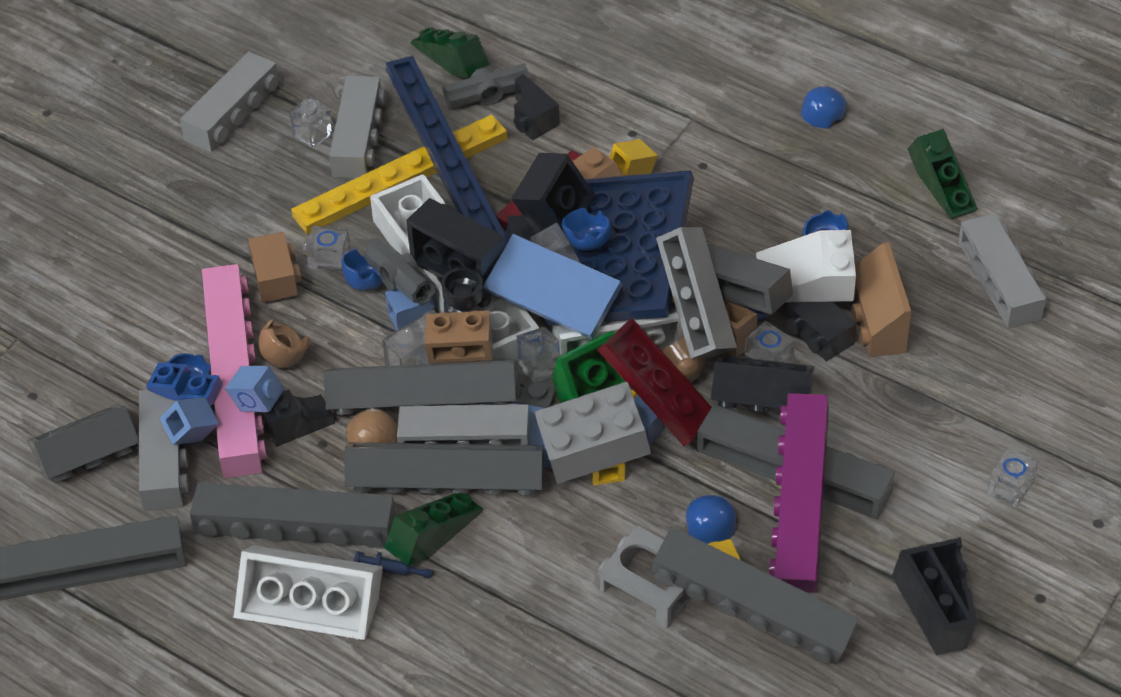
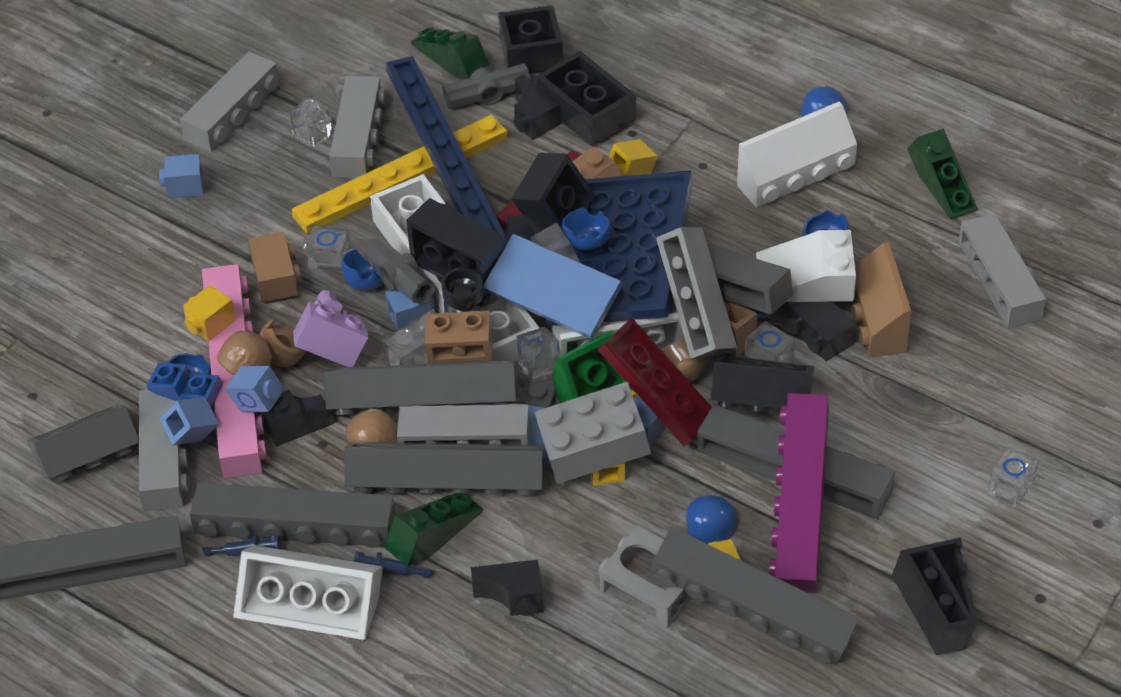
none -> medium blue brick [159,154,203,198]
none -> yellow brick [183,284,236,342]
none -> dark blue piece [202,535,281,556]
none -> medium nougat hair [217,330,272,375]
none -> lavender brick [293,290,368,367]
none -> black arch [471,559,544,616]
none -> black brick [498,5,563,72]
none -> black brick [536,51,636,147]
none -> white slope [737,102,857,207]

